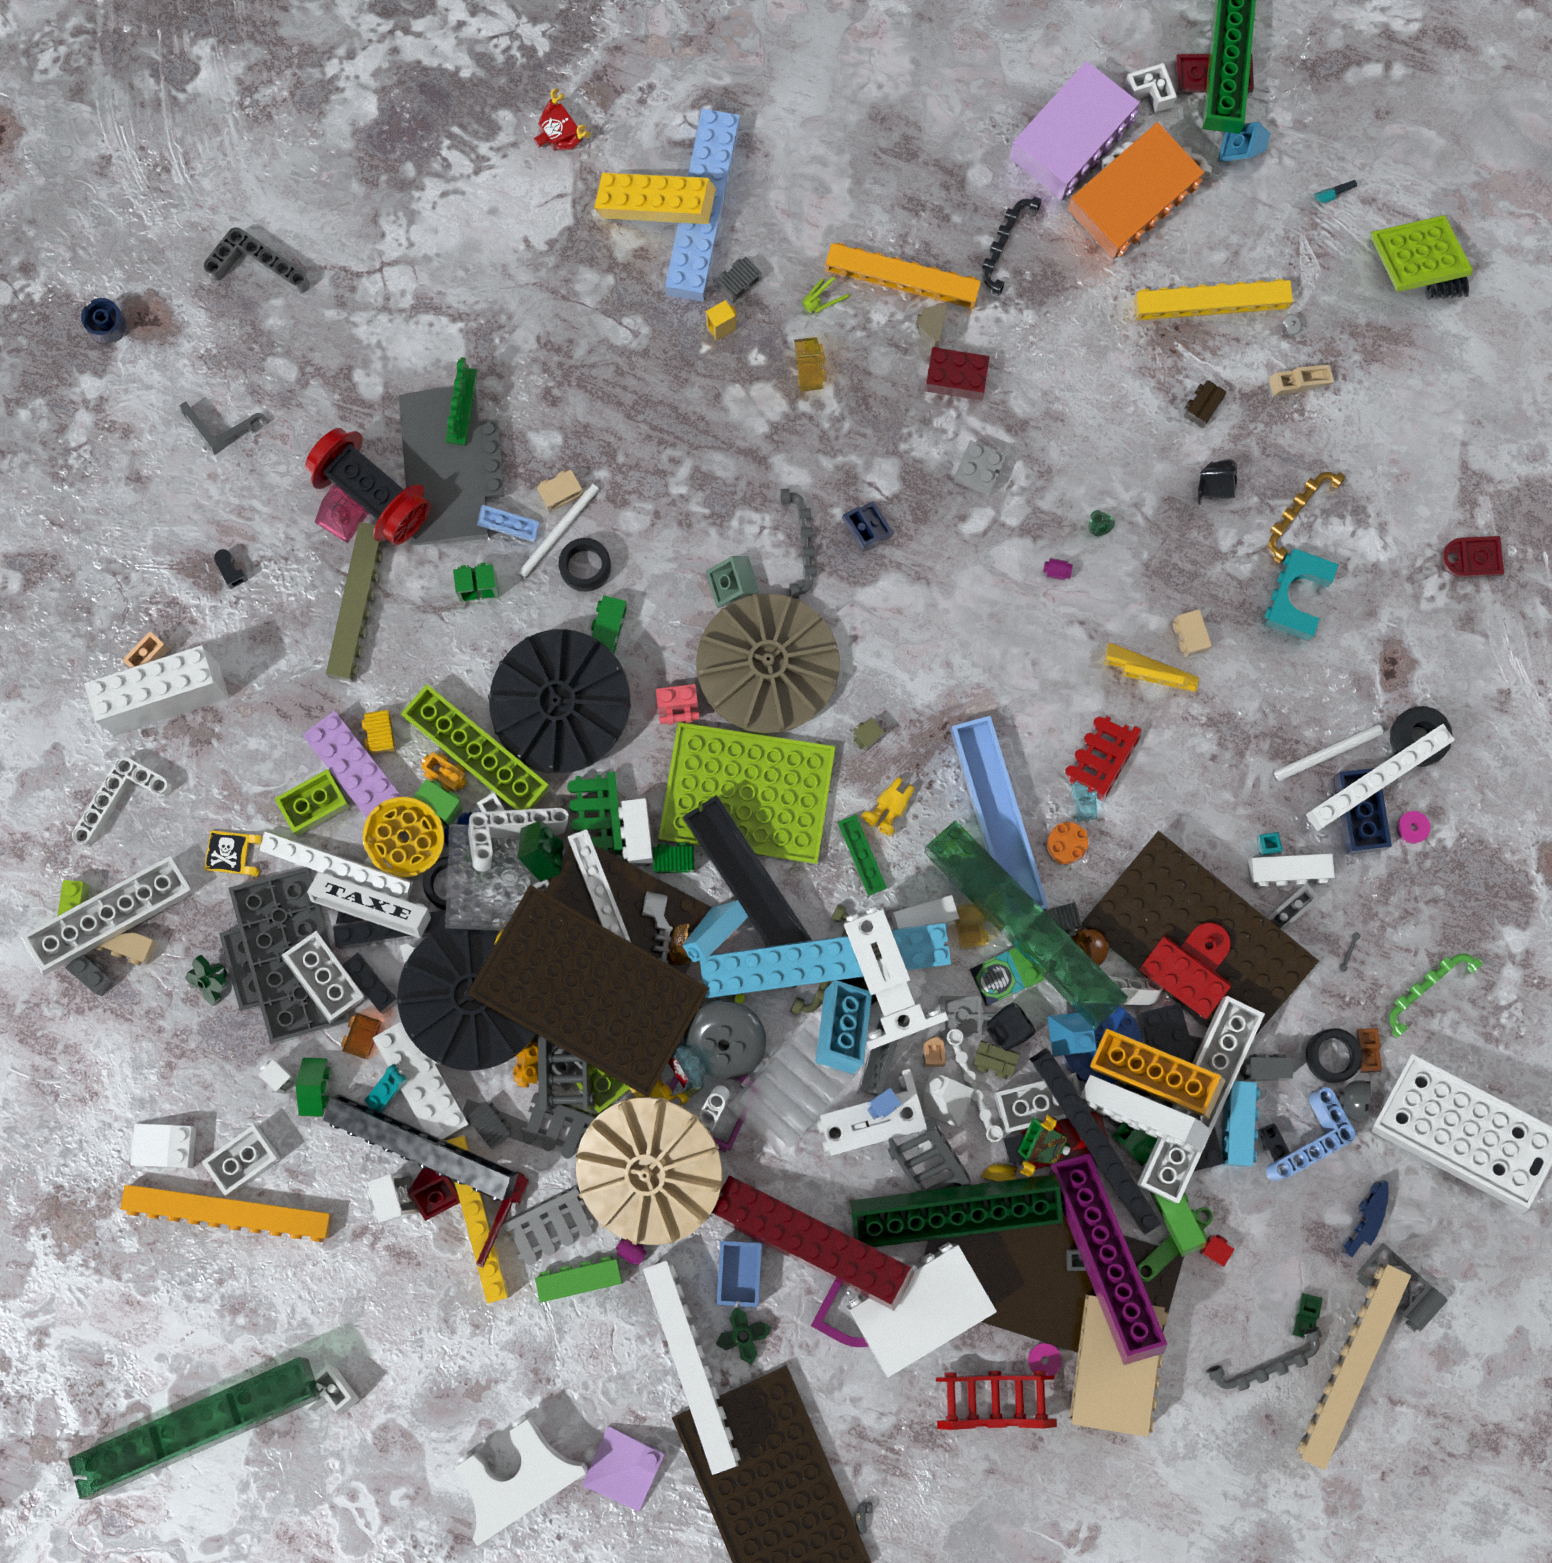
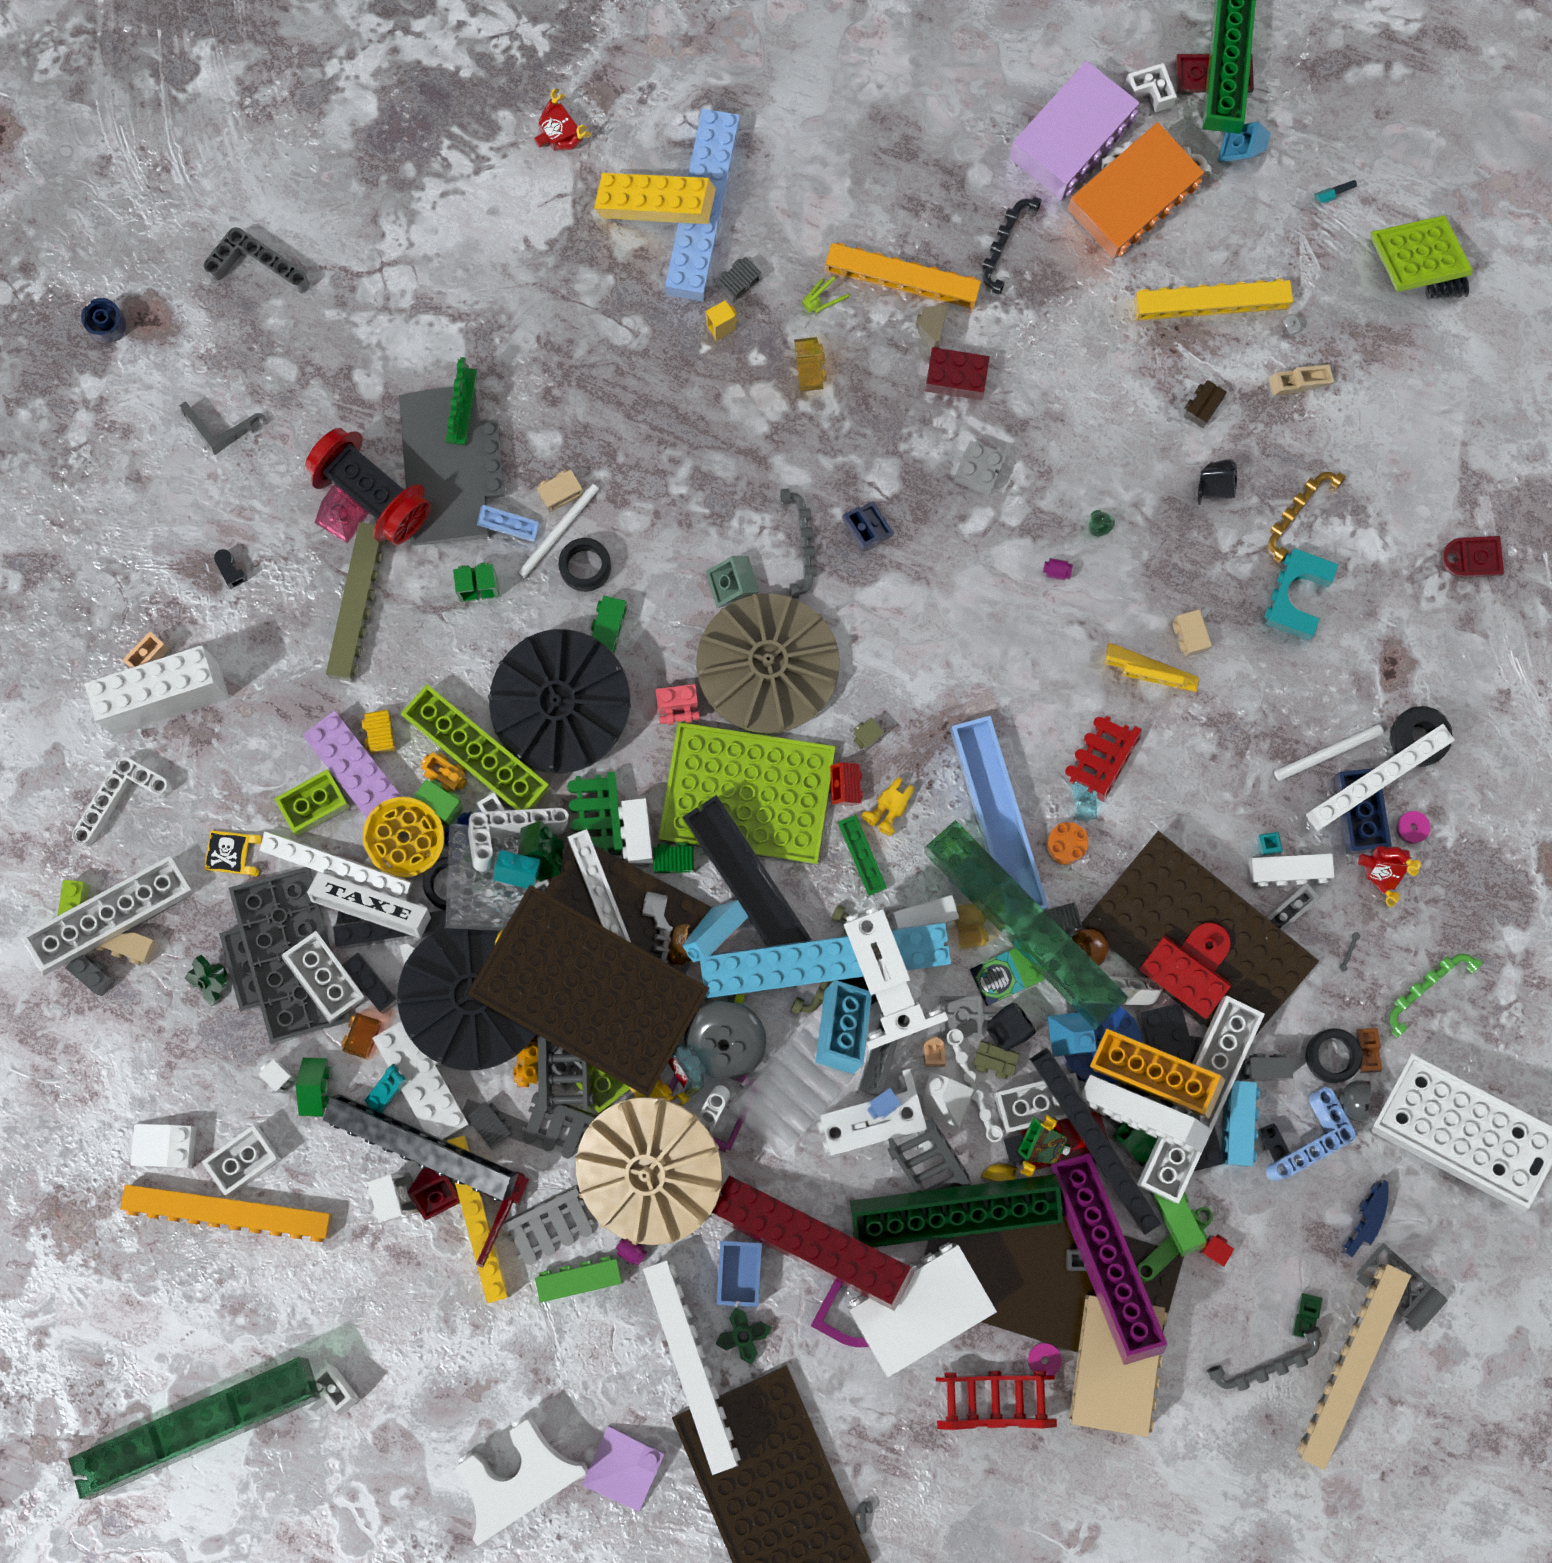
none -> teal piece [493,850,540,888]
none -> red brick [830,762,863,806]
none -> torso [1358,846,1422,907]

